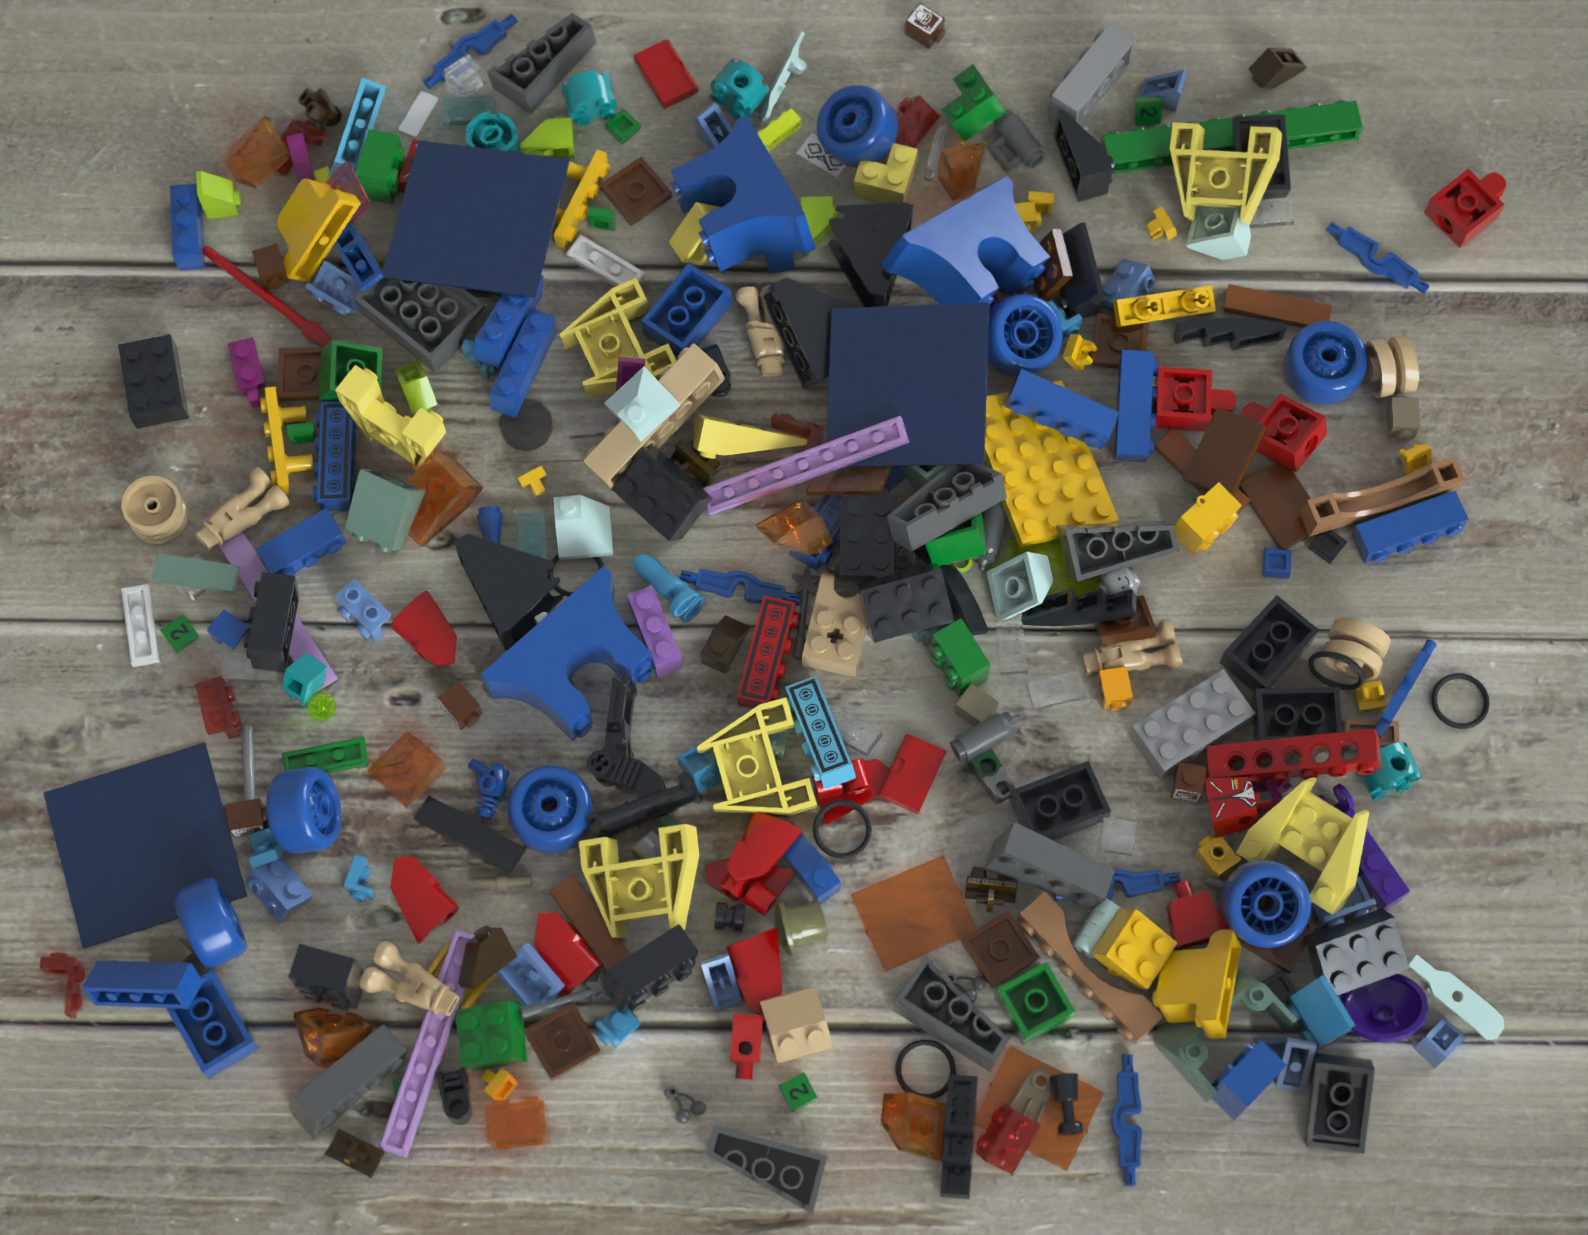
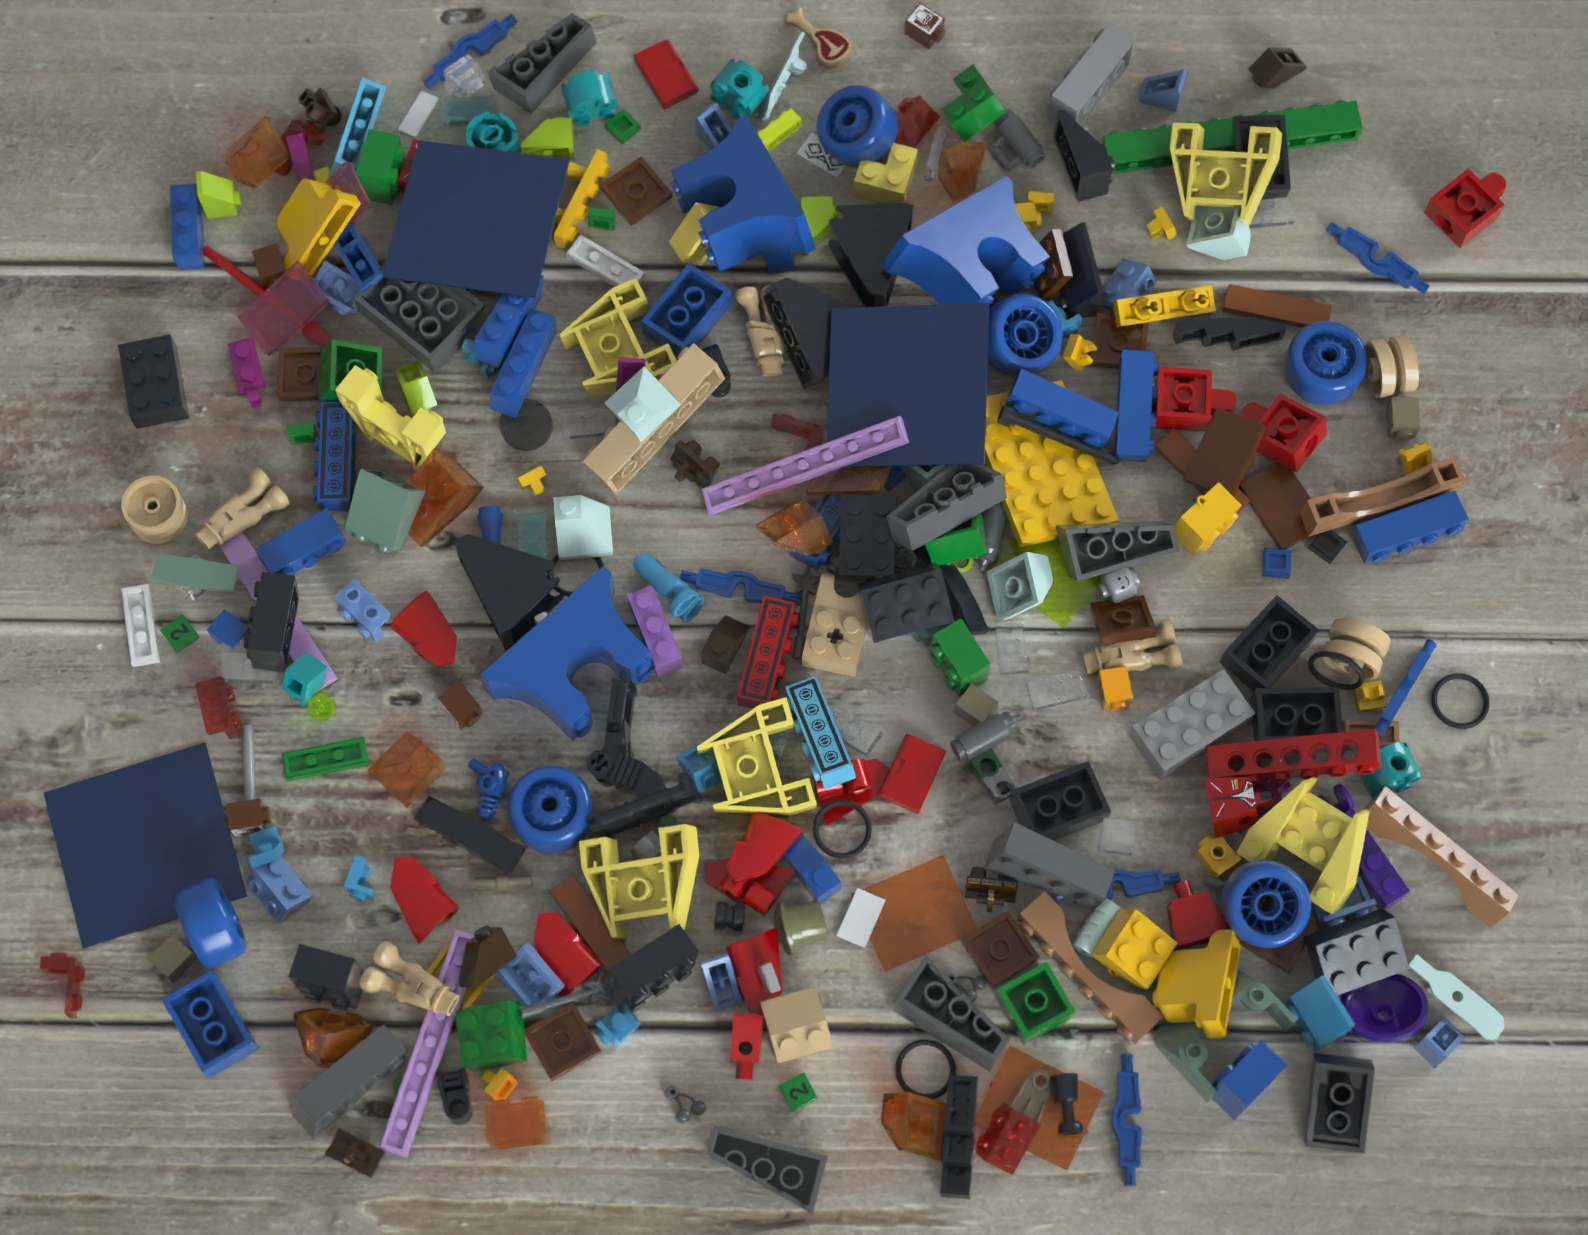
blue brick [82,960,203,1009] -> none
yellow plate [260,387,313,495] -> none
blue wheel [266,767,342,854] -> none
black brick [611,446,713,541] -> none
light yellow wedge [693,413,808,459] -> none
black slope [1021,588,1136,626] -> none
green tile [1134,97,1162,125] -> none
reddish brown brick [1171,762,1207,802] -> none
sand blue slope [1253,1037,1316,1093] -> none
black tile [1261,969,1297,1003] -> none
none -> clear pink piece [238,261,329,356]
none -> light grey tile [757,962,781,993]
none -> tan piece [785,7,852,68]
none -> white sticker [836,888,886,948]
none -> black piece [997,403,1119,465]
none -> medium nougat arch [1364,786,1519,928]

